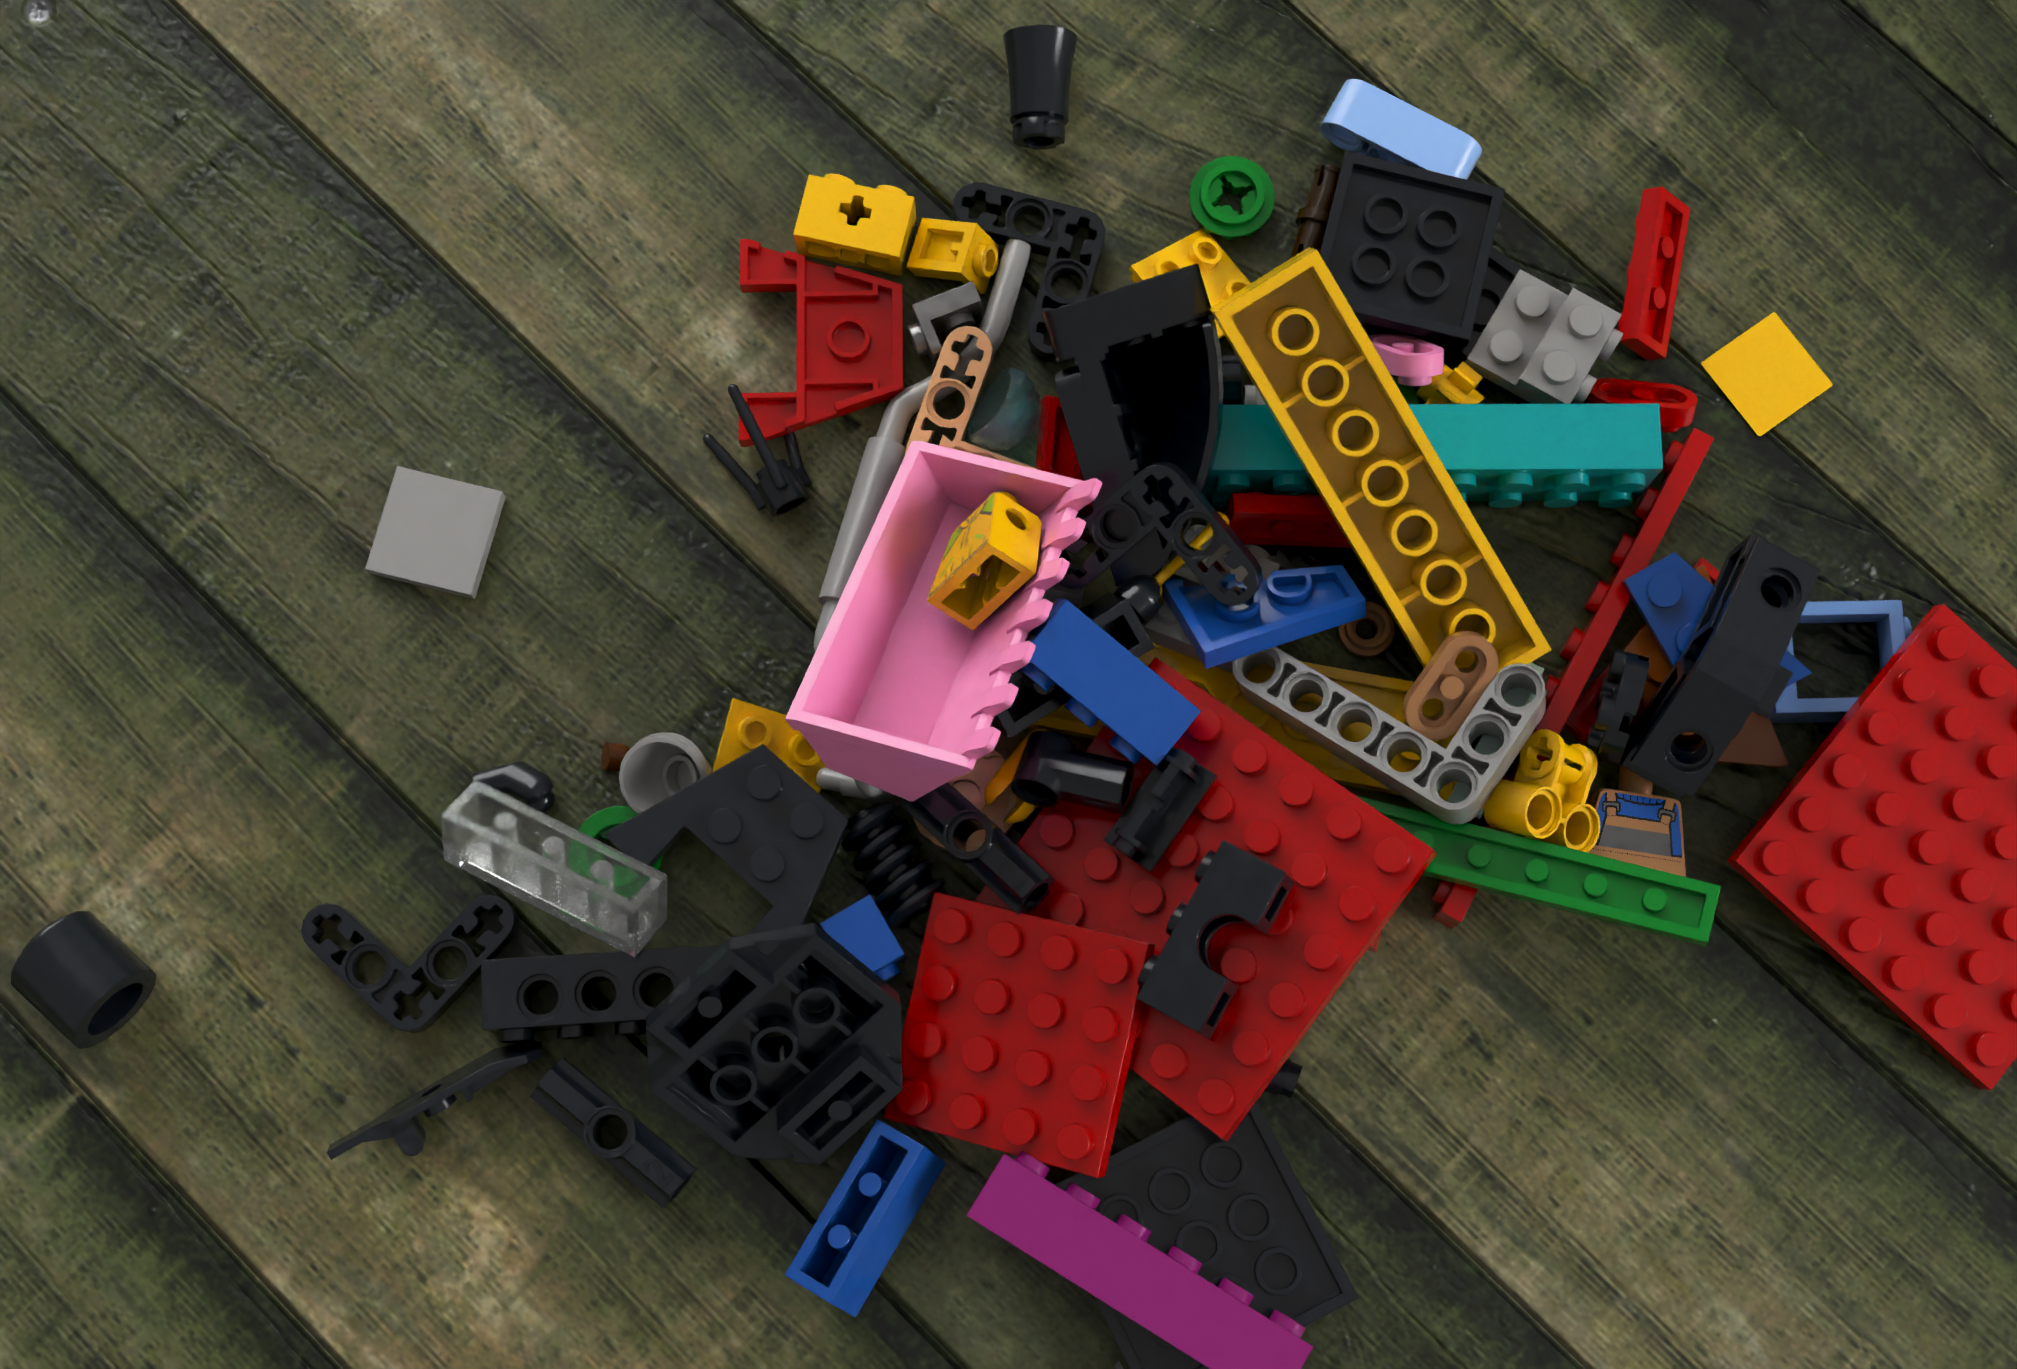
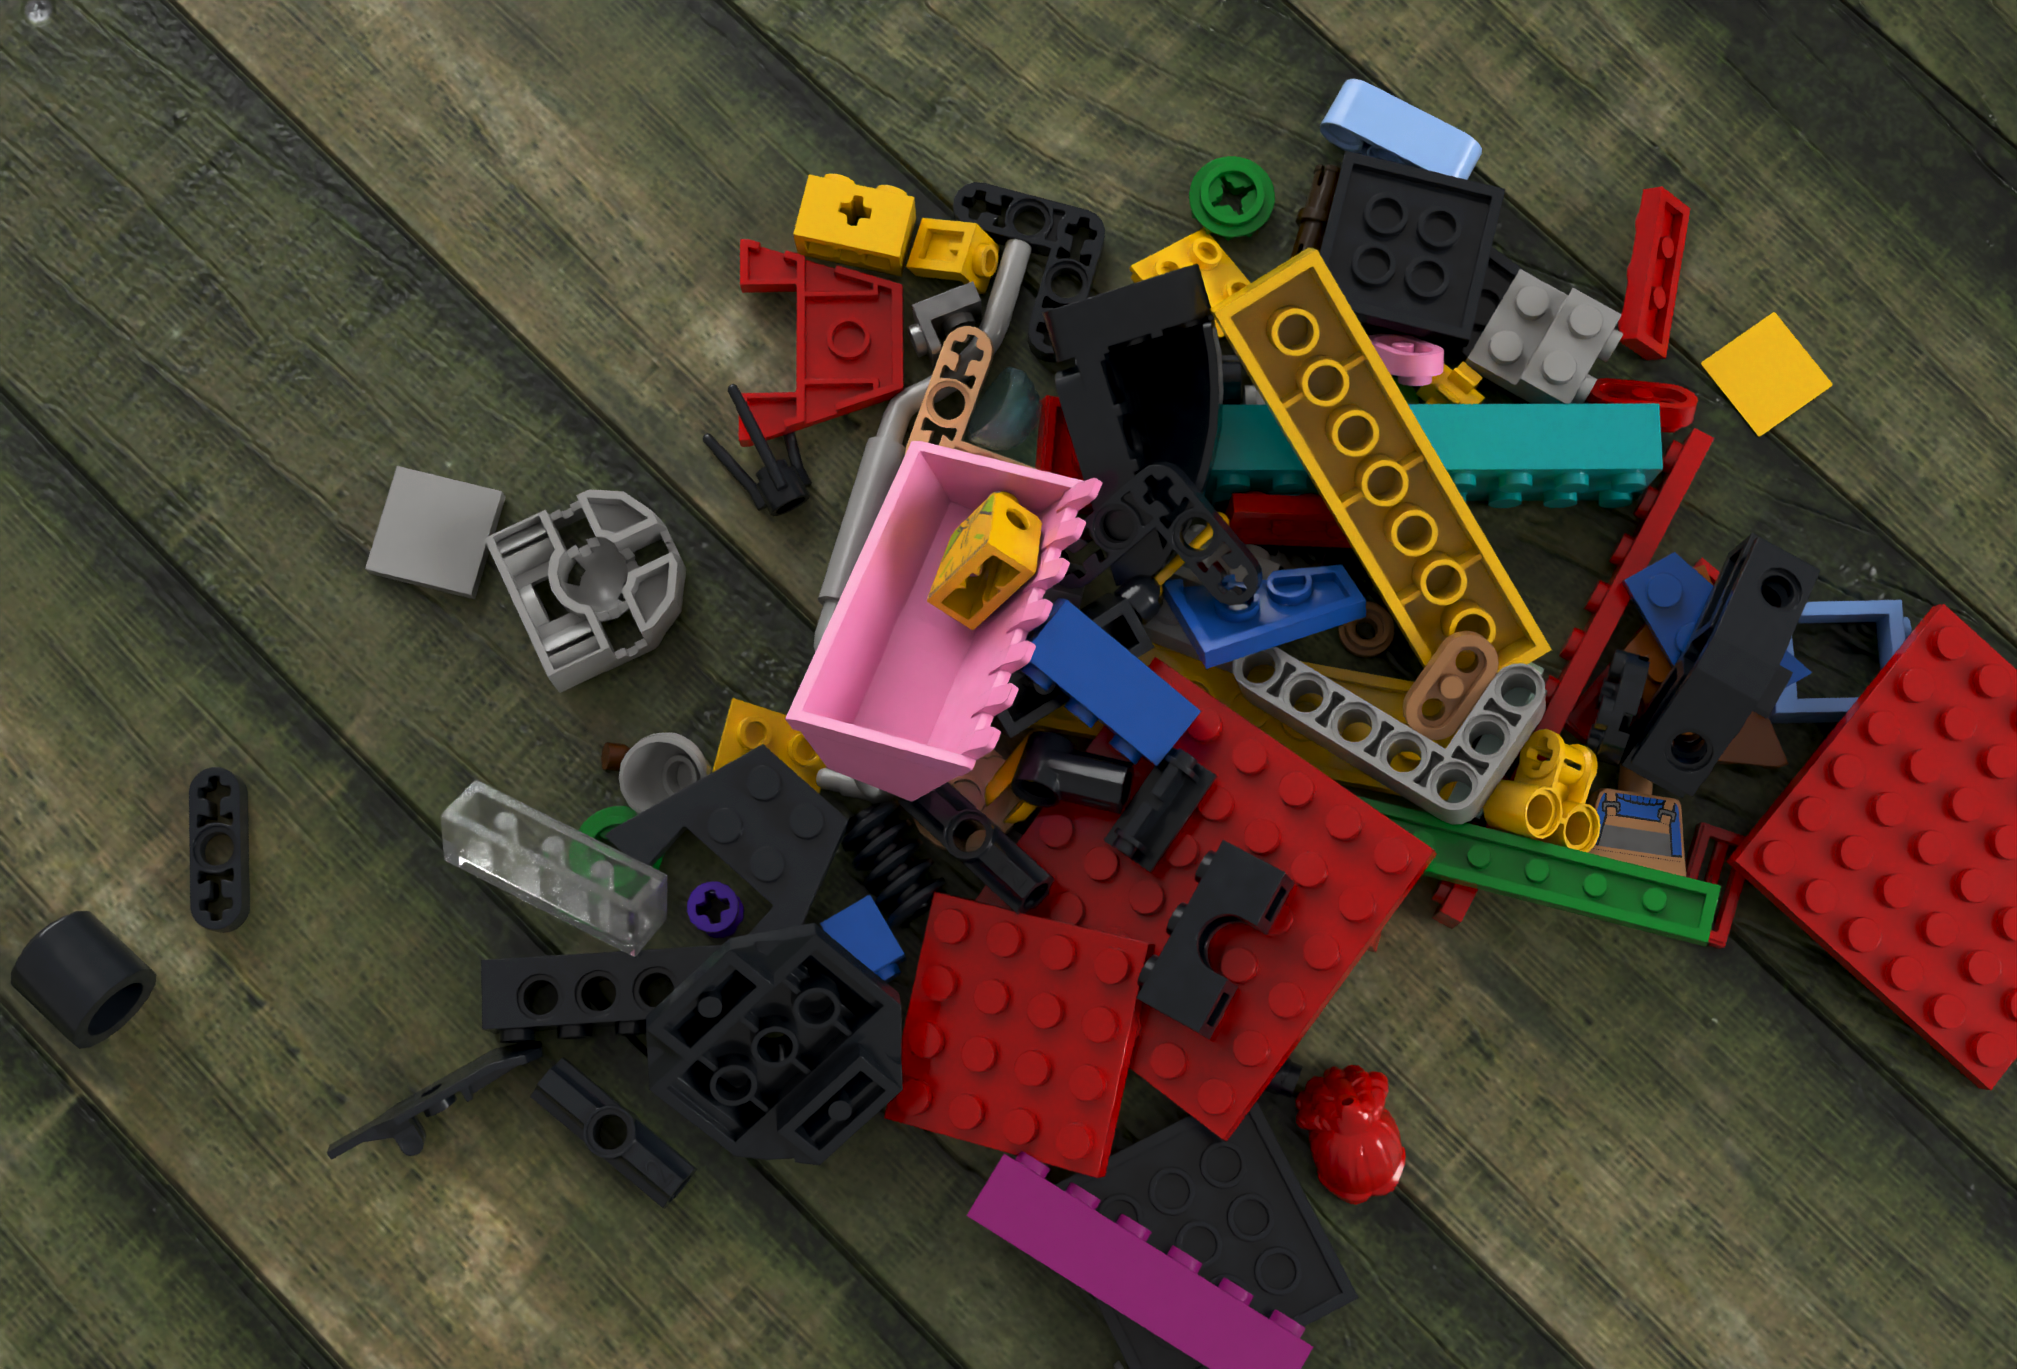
black beam [301,894,520,1033] -> none
black arm [473,762,555,813] -> none
blue brick [785,1119,946,1318] -> none
black plant [1003,24,1078,150] -> none
none -> black beam [189,767,250,933]
none -> light grey connector [484,490,686,693]
none -> dark purple bush [687,881,744,938]
none -> red hair [1295,1065,1406,1205]
none -> red tile [1685,822,1745,949]

